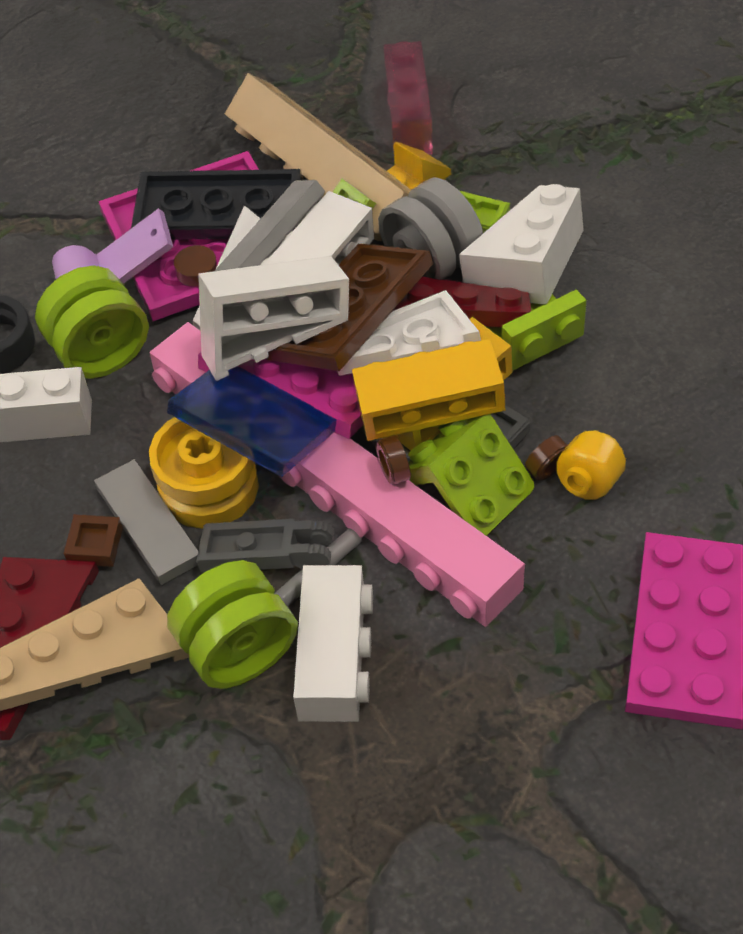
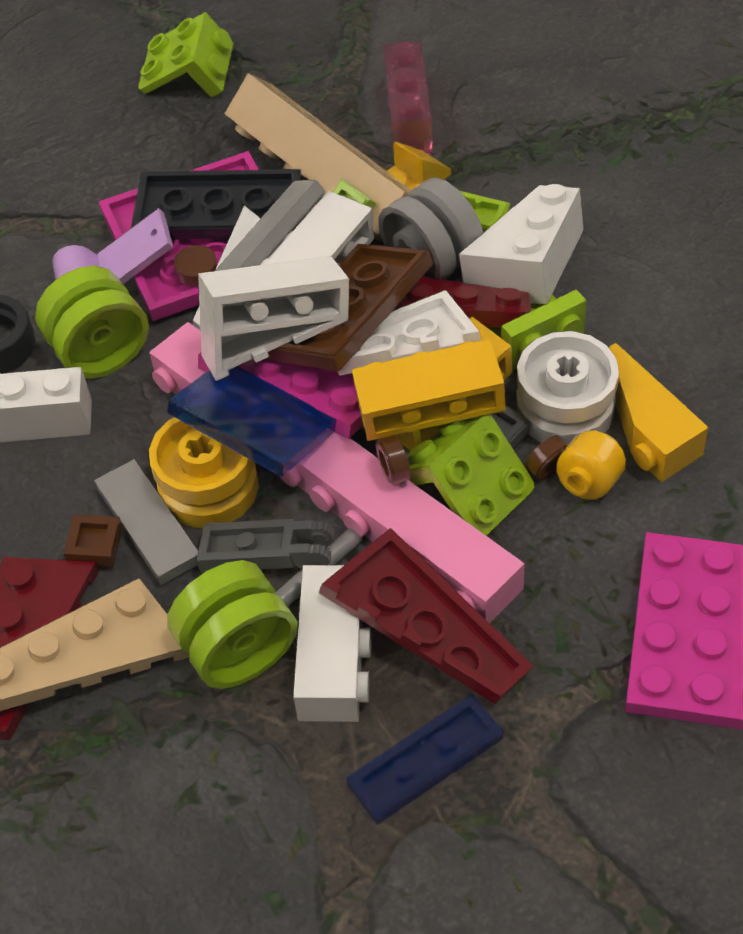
none -> lime bracket [138,12,234,97]
none -> dark red wing [318,528,533,705]
none -> clear blue tile [346,694,503,825]
none -> white wheel [516,331,619,445]
none -> yellow slope [609,343,709,483]

